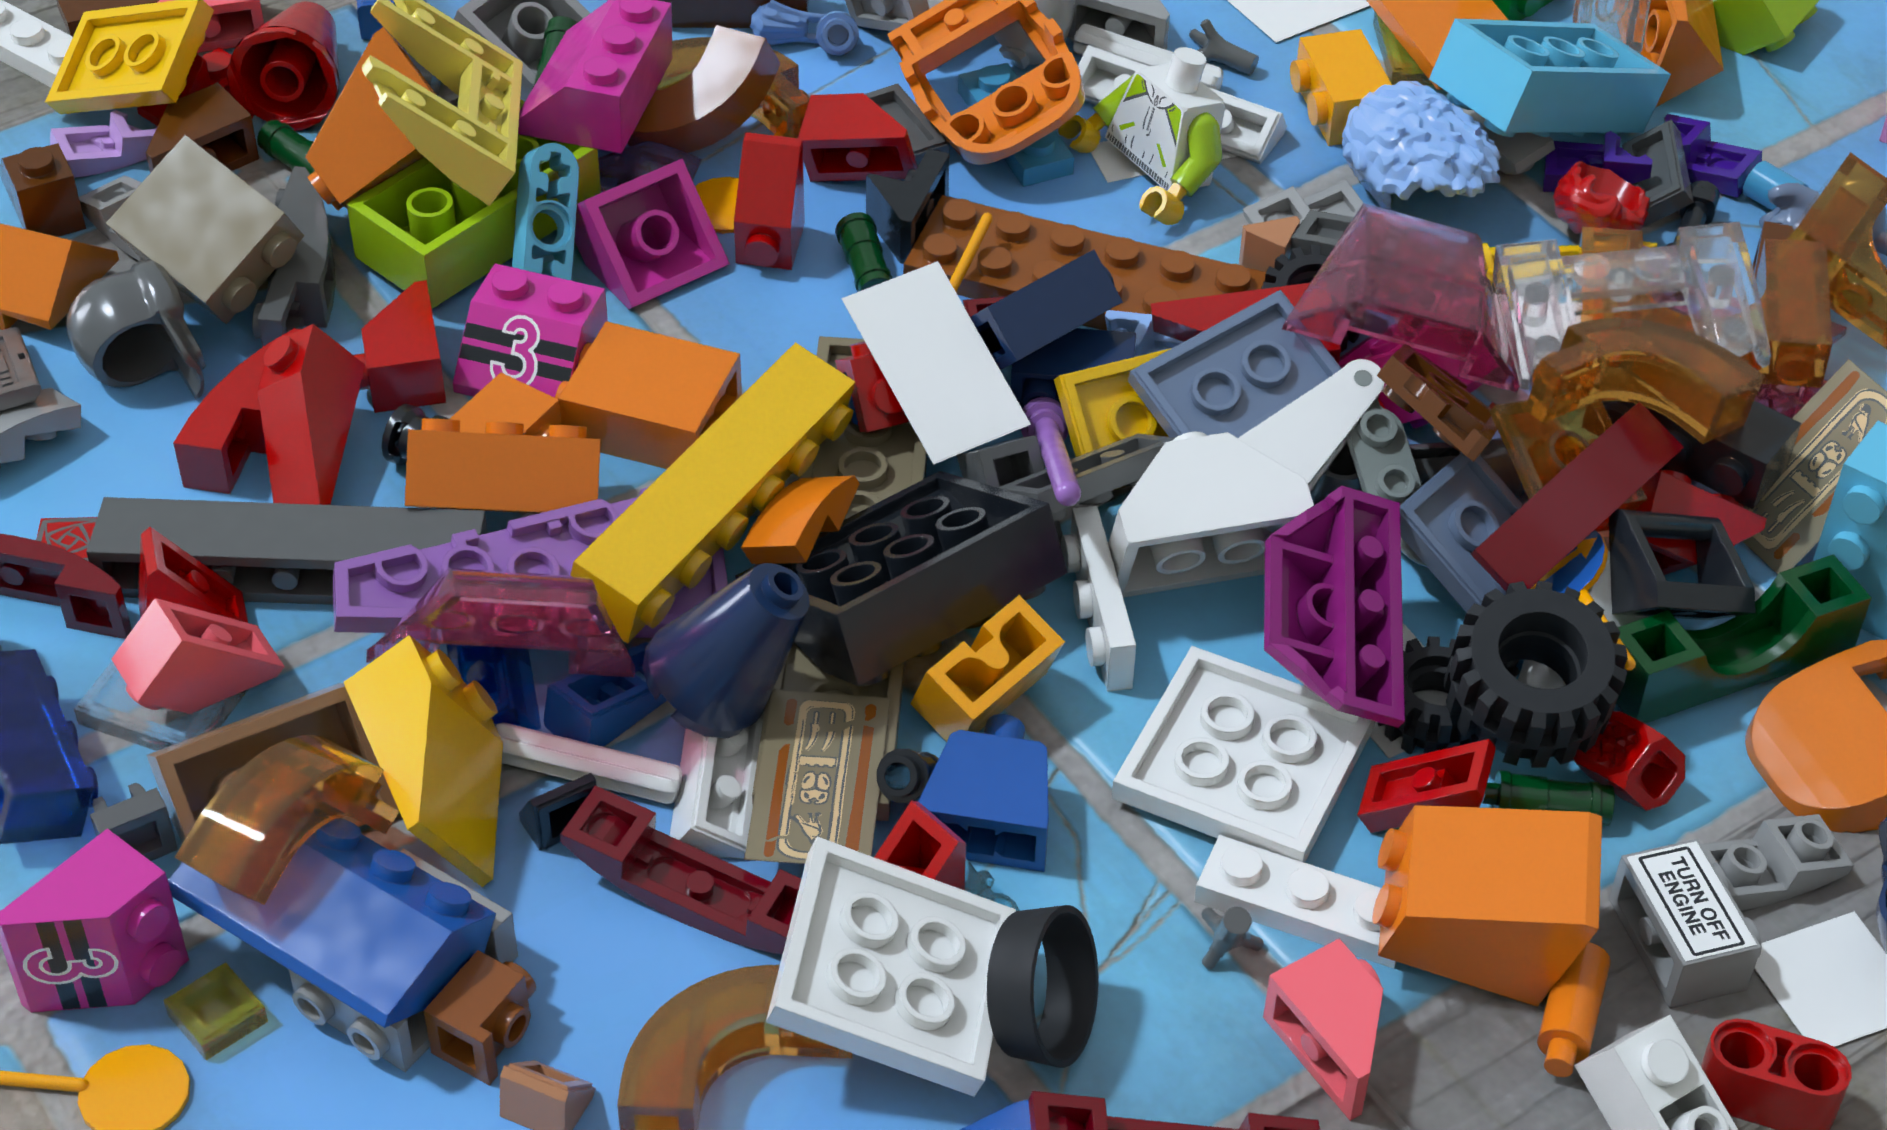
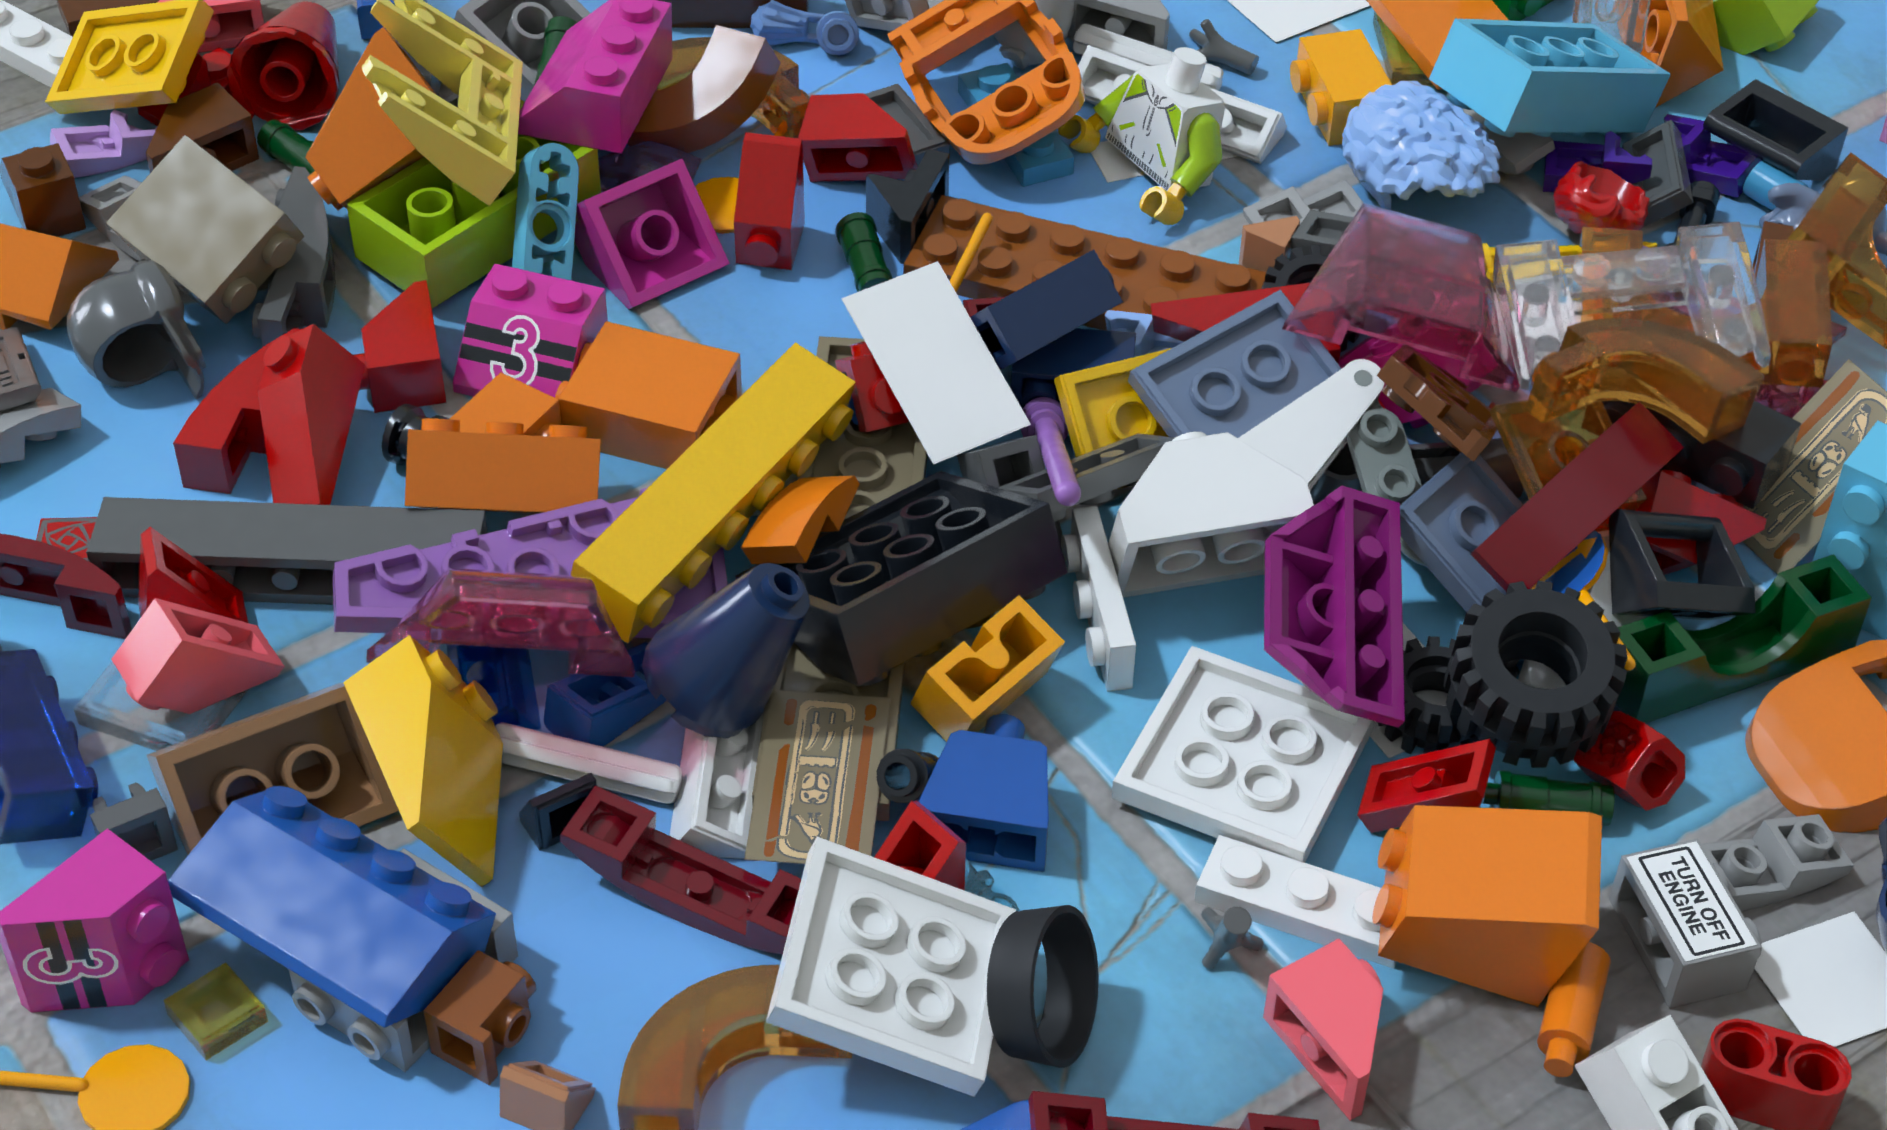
clear orange arch [174,735,399,905] -> none
none -> black tile [1703,79,1849,181]

